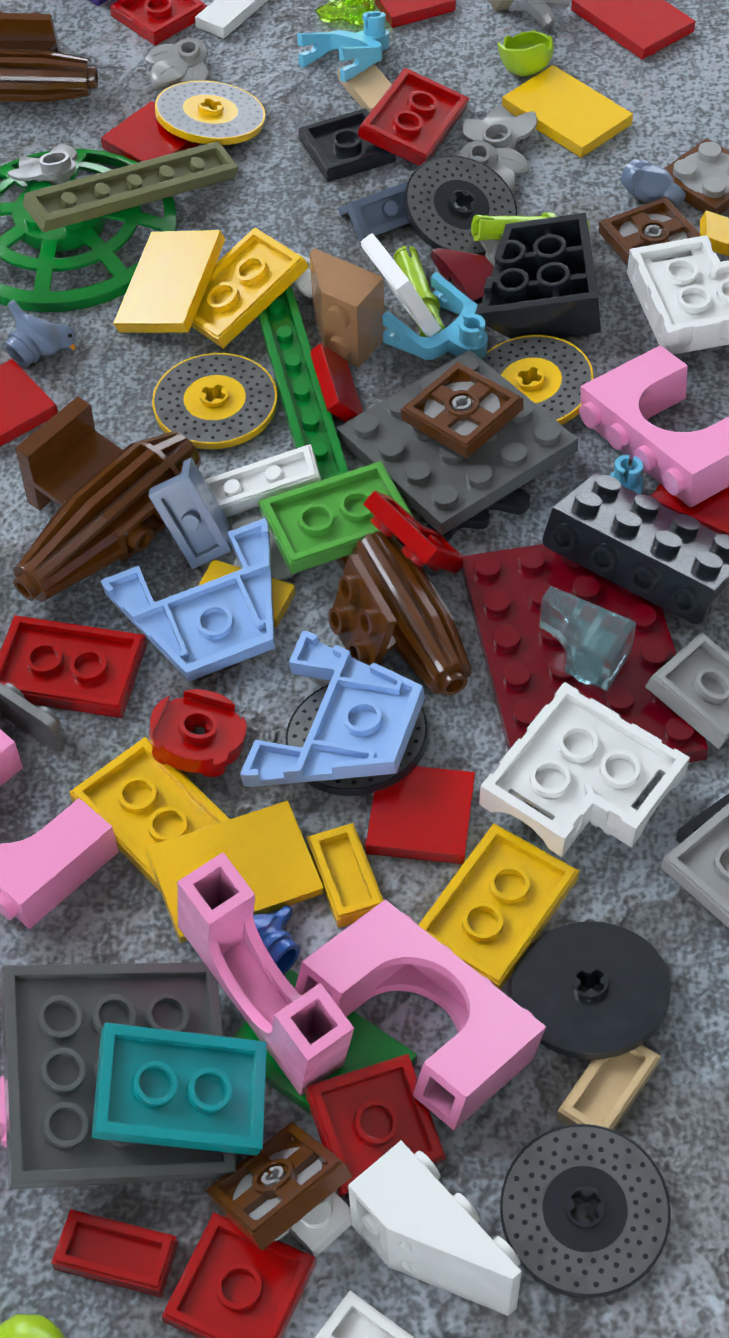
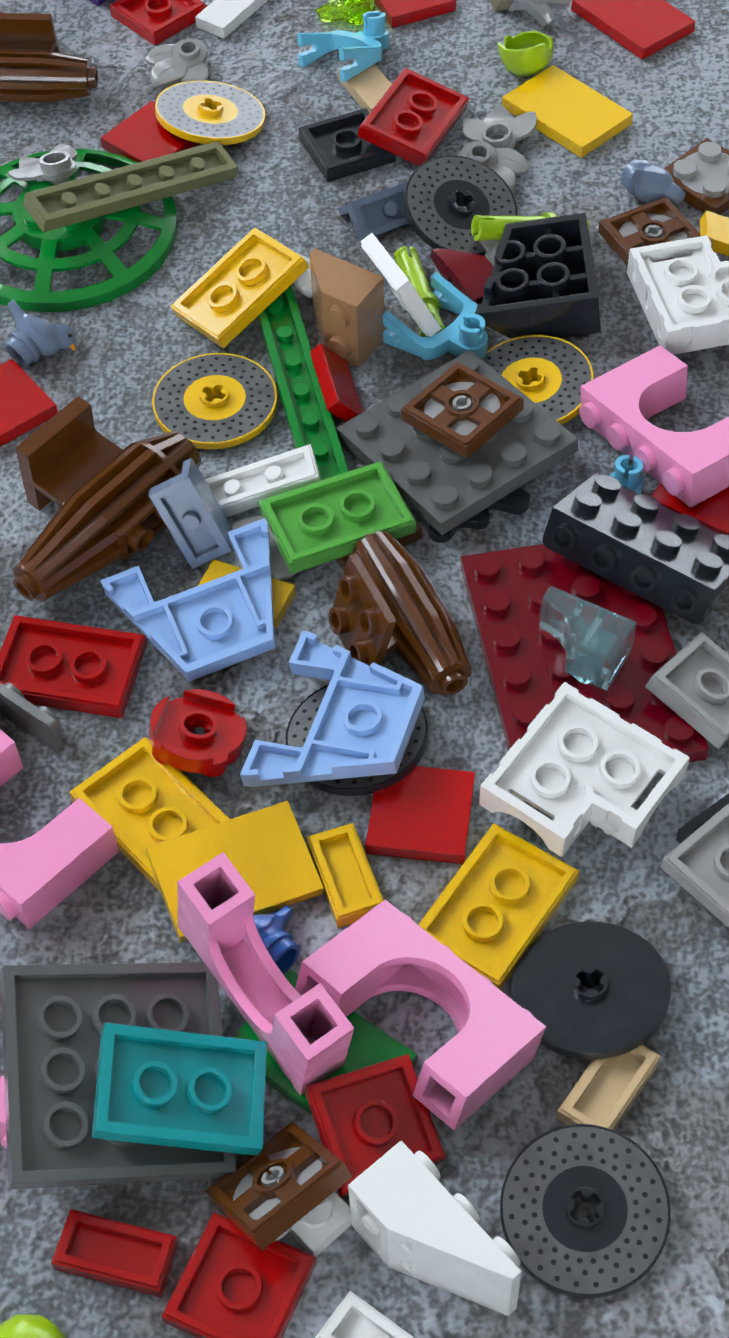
tile [113,230,225,333] -> none
red plate [363,490,464,573] -> none

